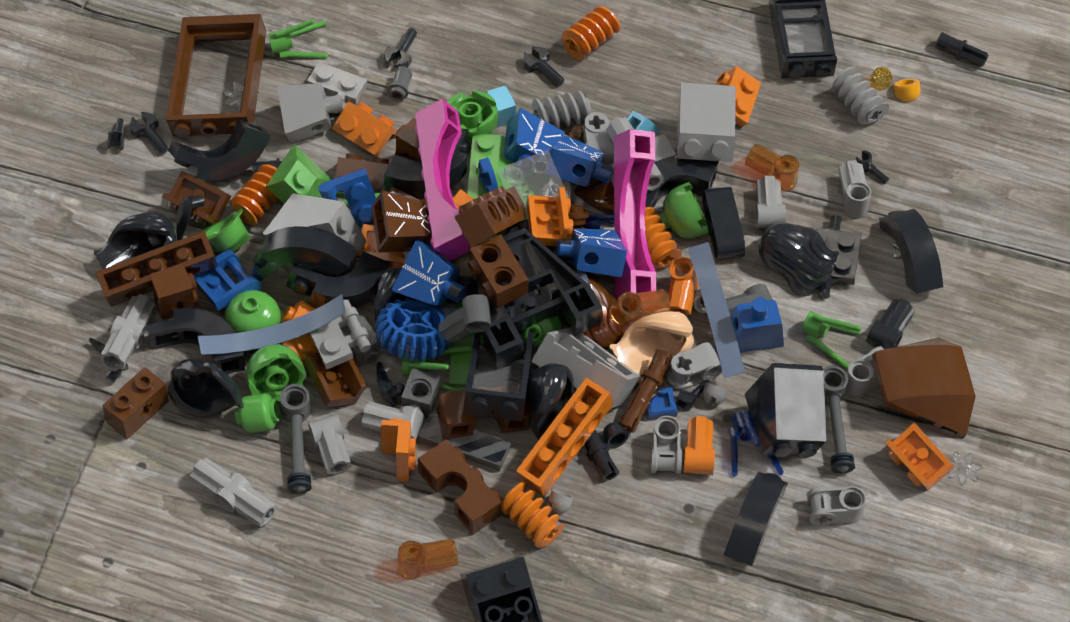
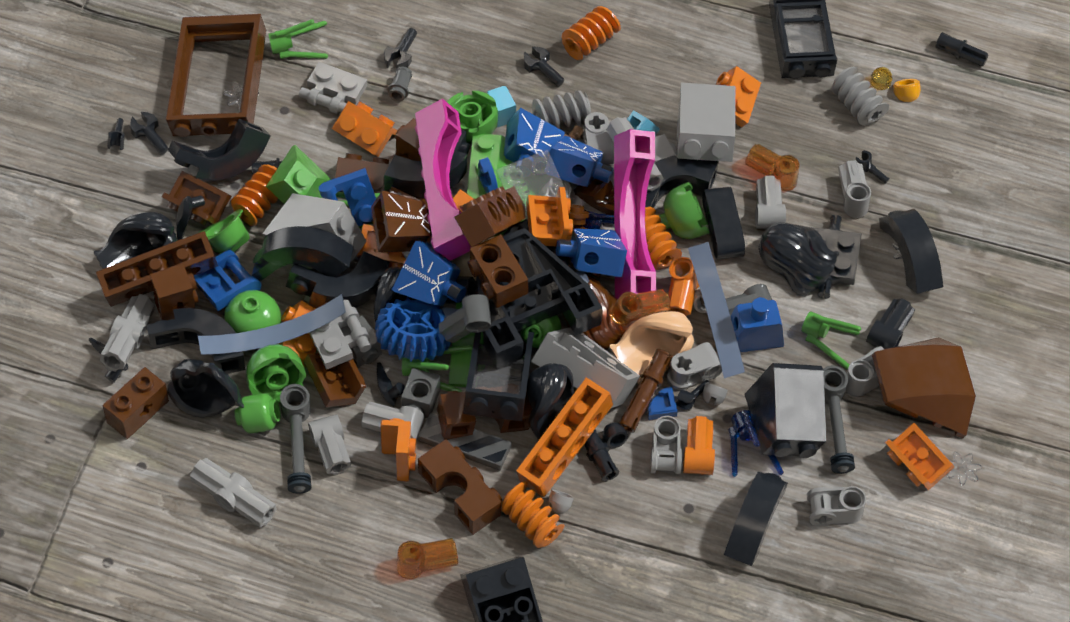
light grey torso [277,83,344,144] -> none

